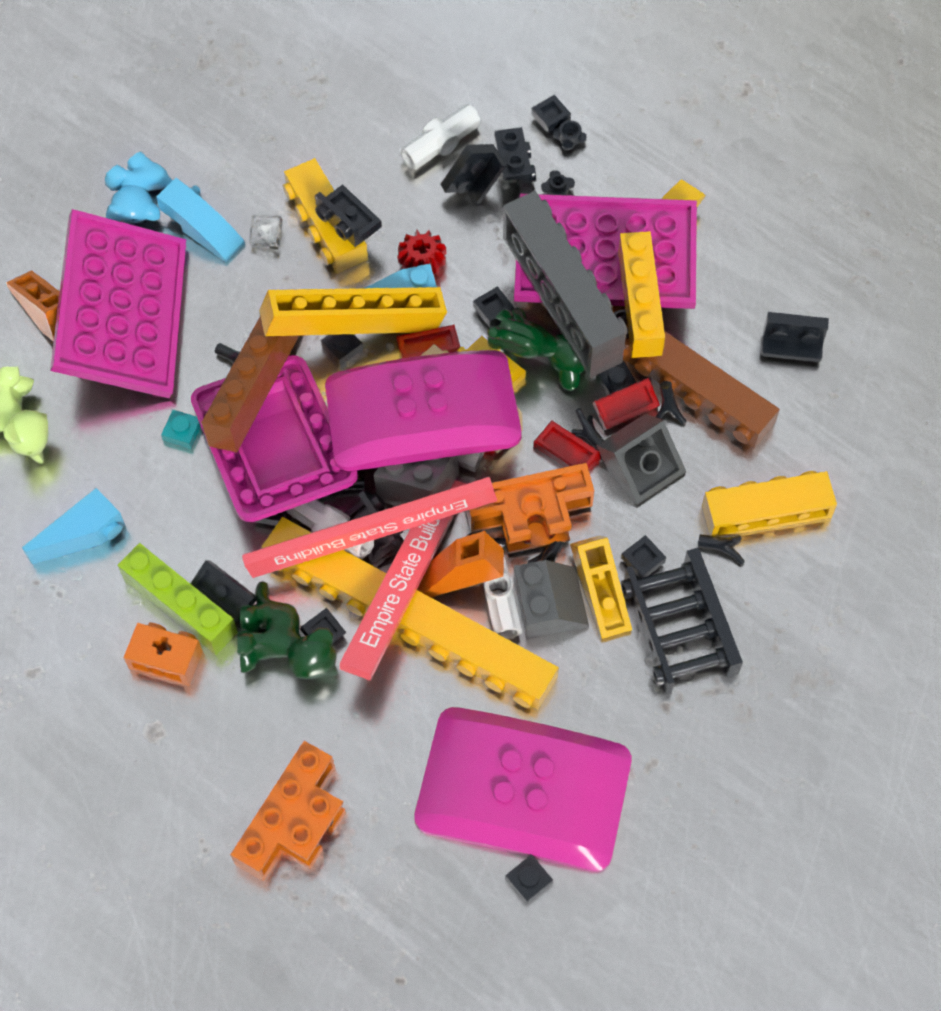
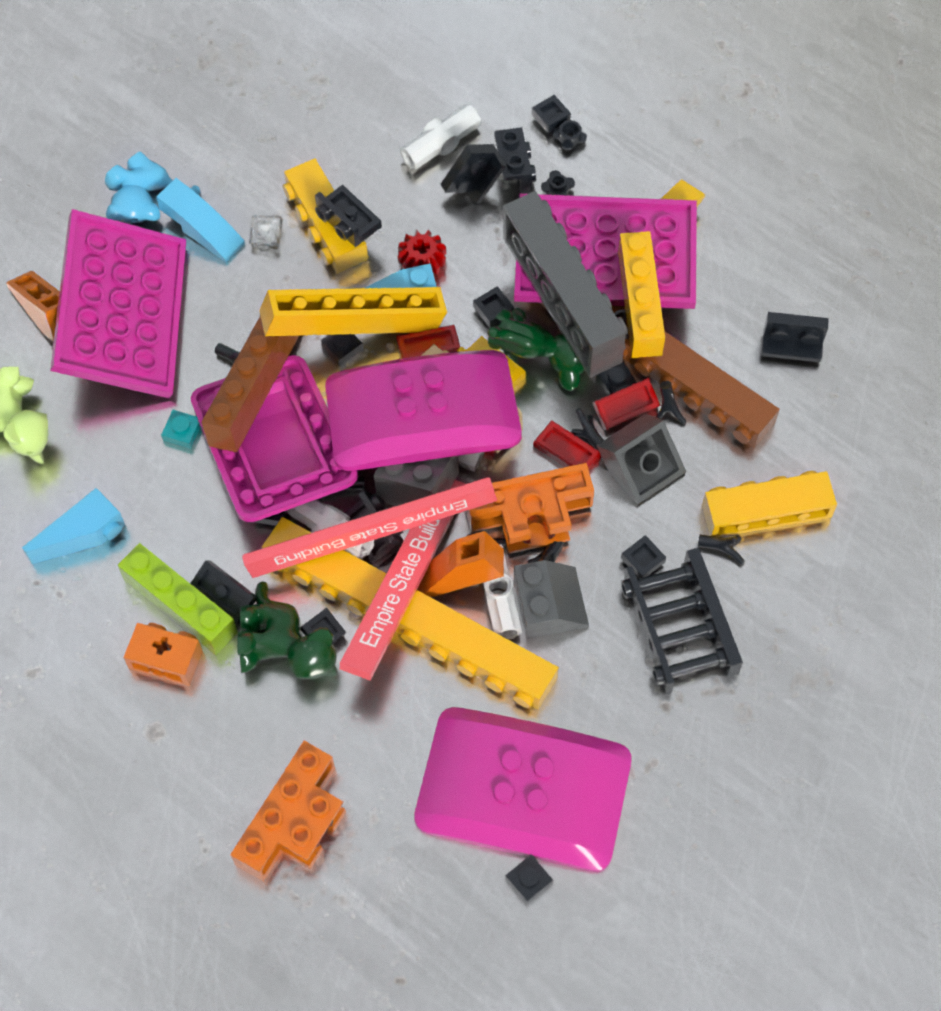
yellow slope [570,535,632,639] -> none

